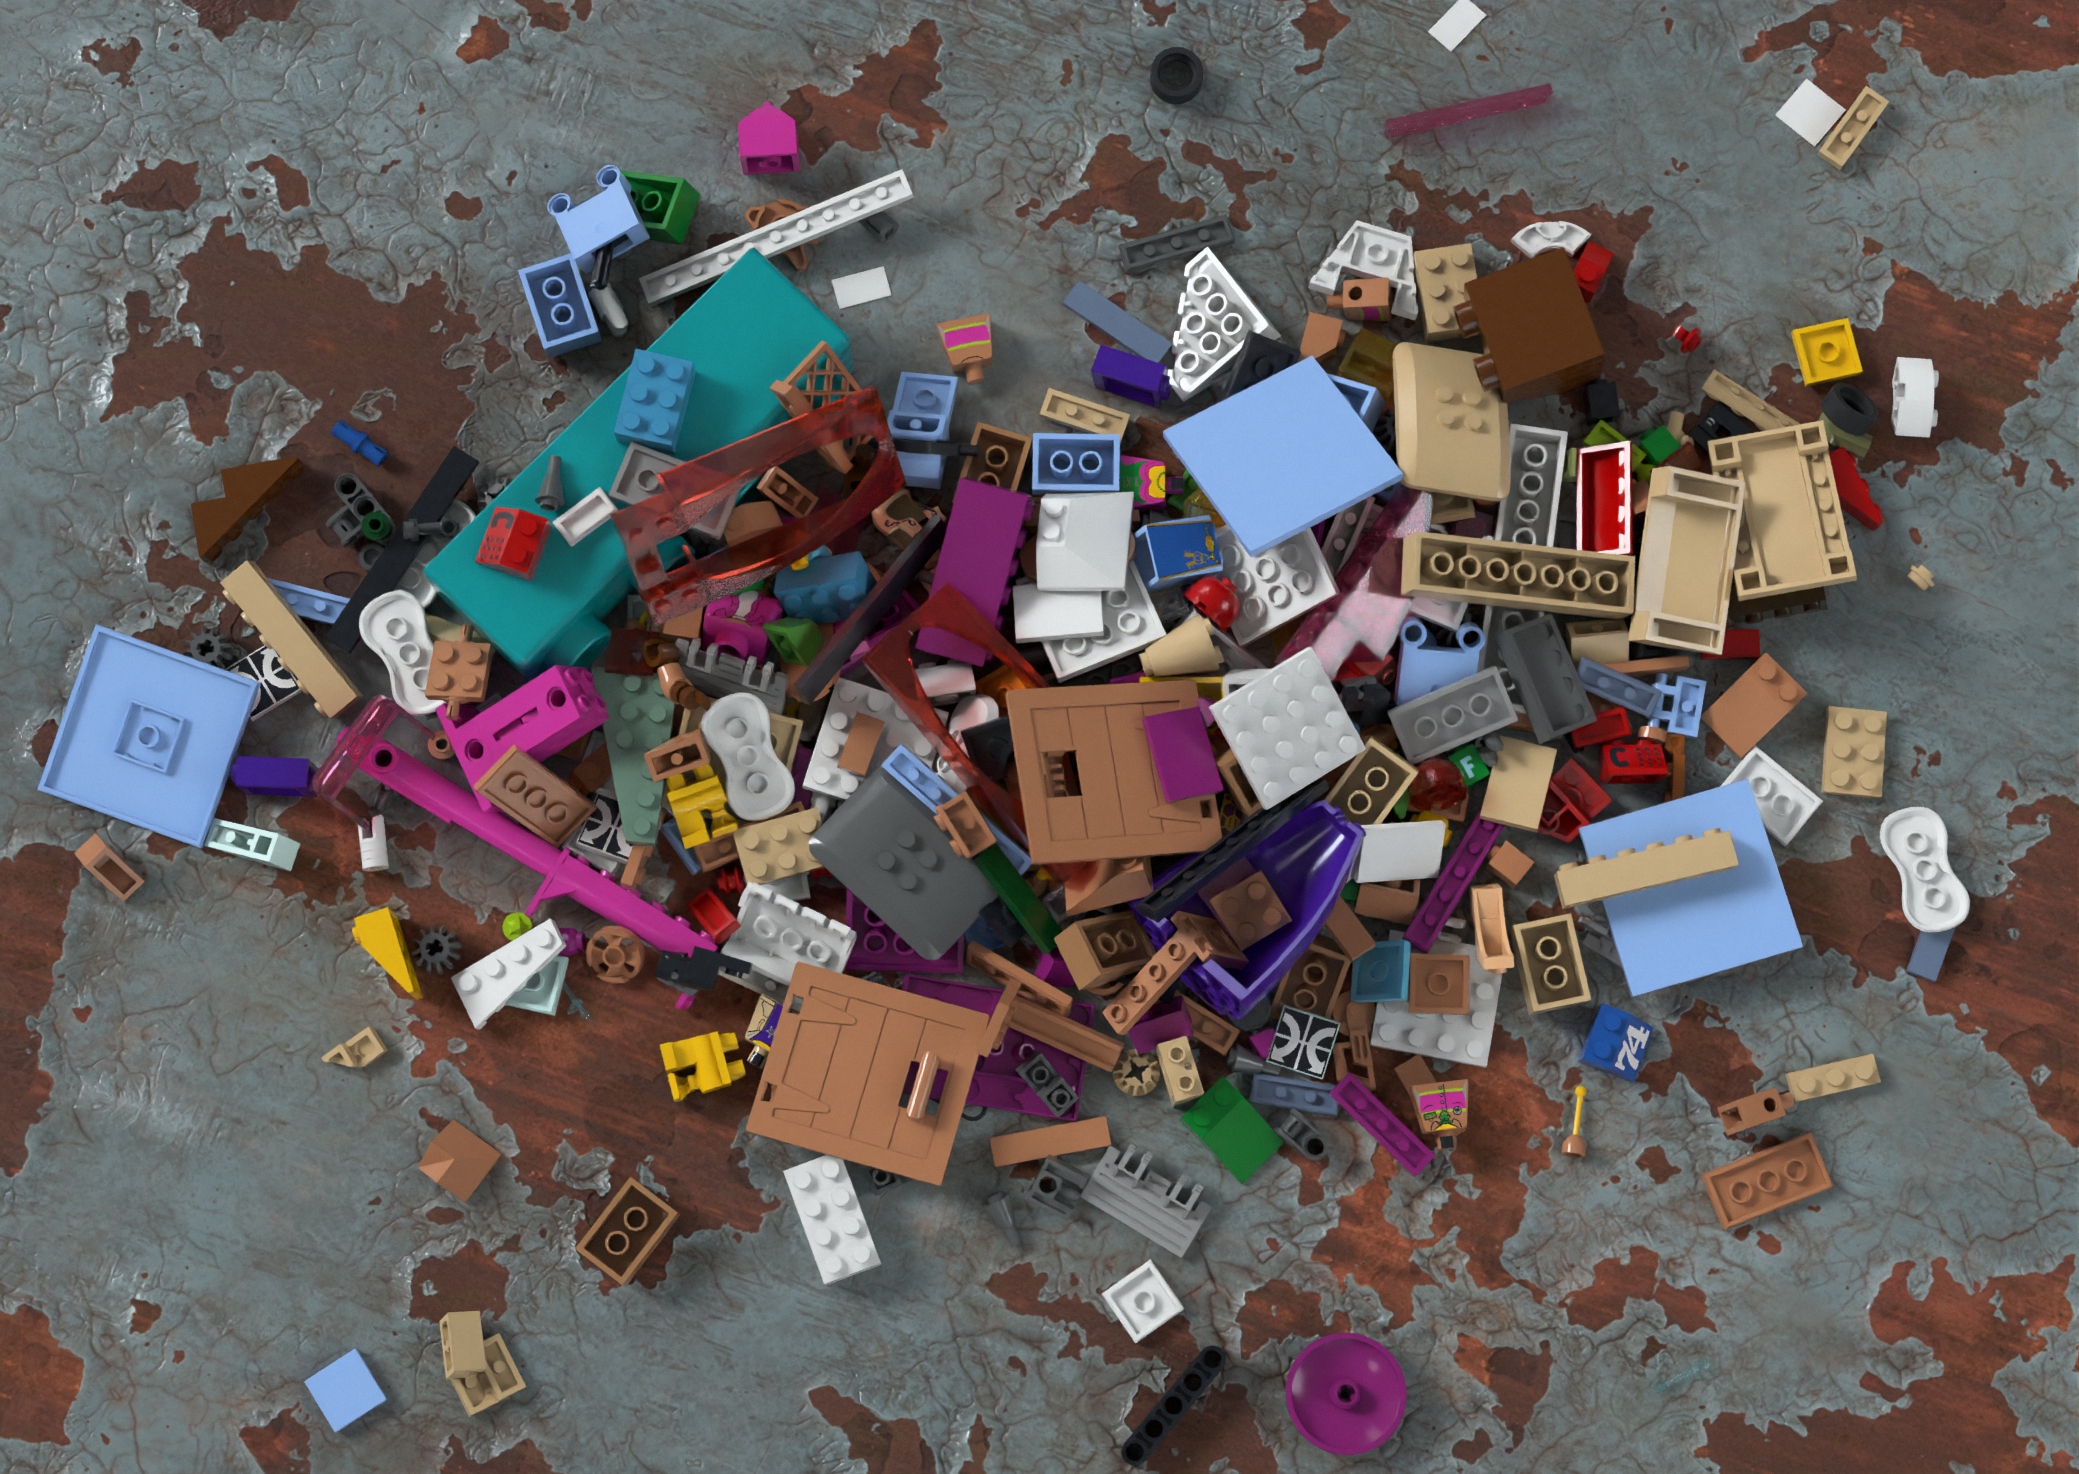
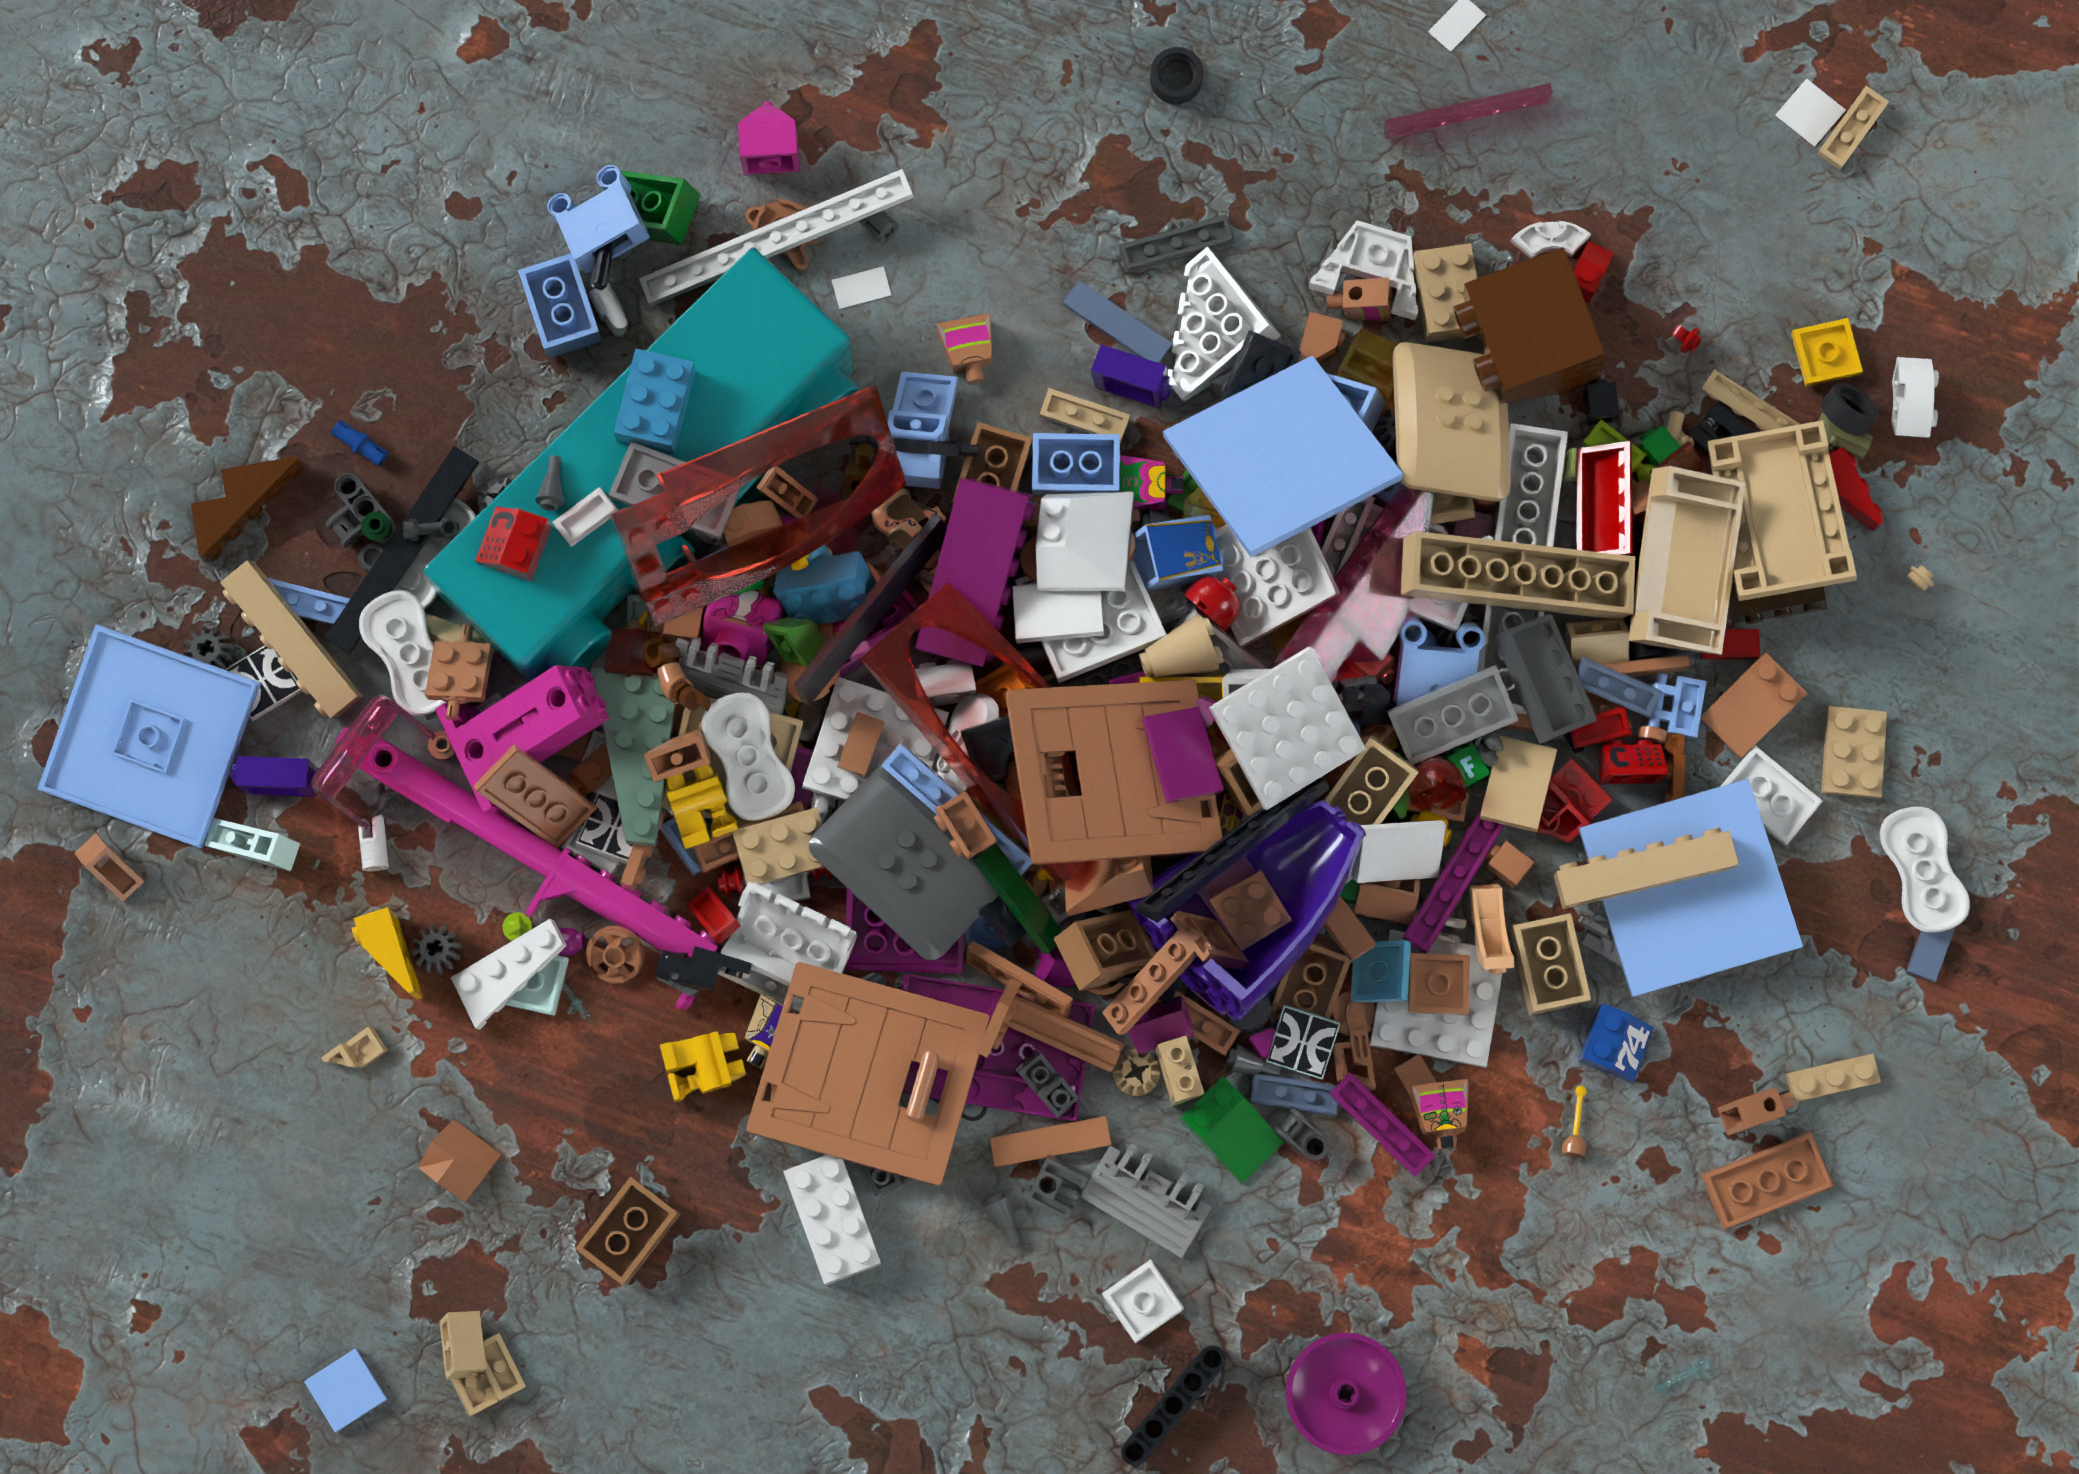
nougat fence [769,341,886,474] -> none

